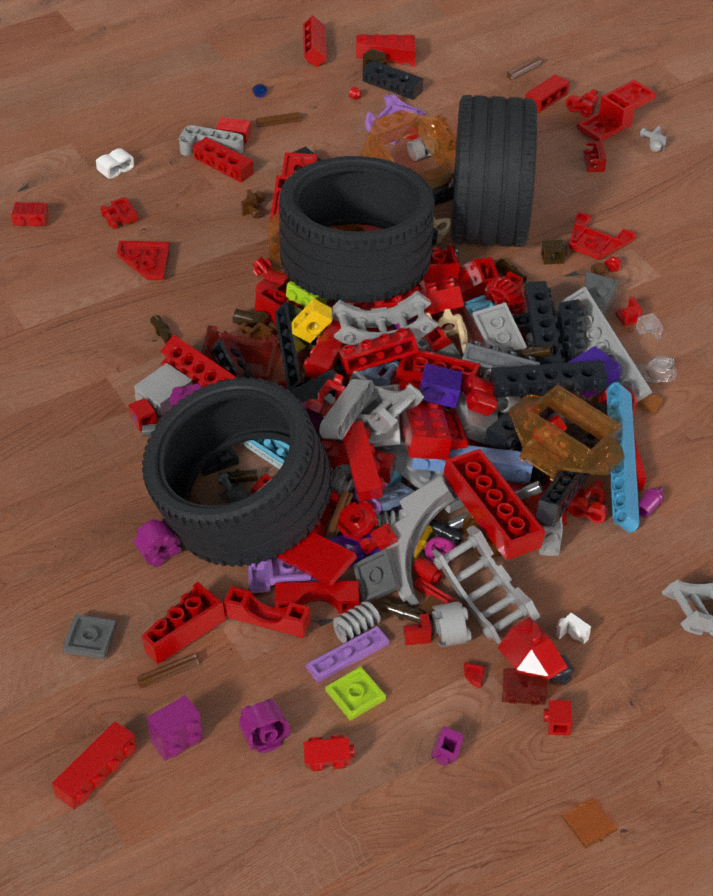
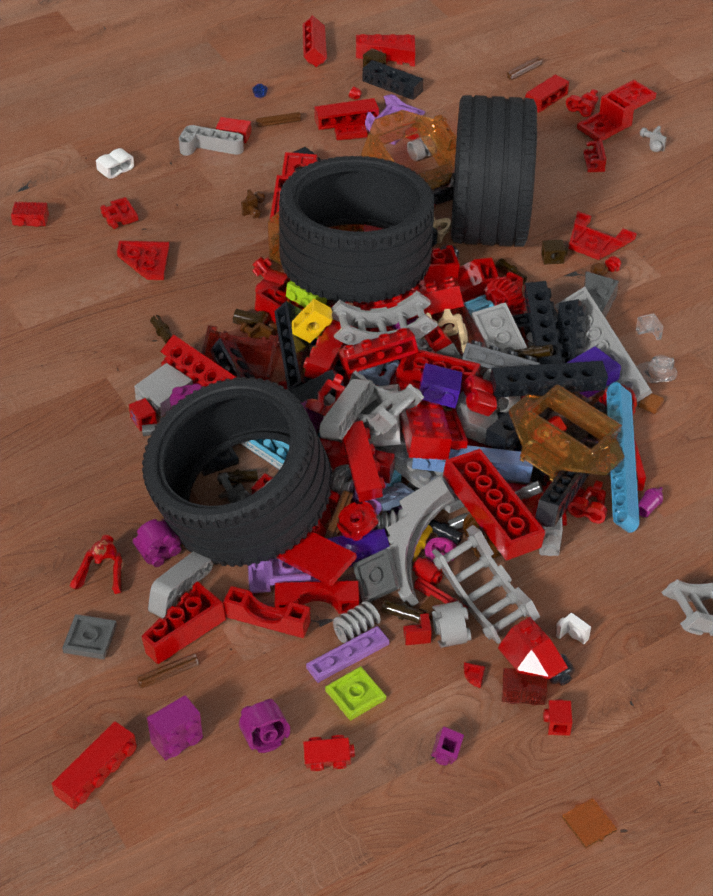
red brick [193,137,254,183] -> none
red plate [359,523,398,555] -> none
red panel [615,297,642,326] -> none
none -> red piece [69,535,122,594]
none -> light grey beam [148,551,214,618]
none -> red brick [314,98,379,130]
none -> red plate [334,124,367,140]

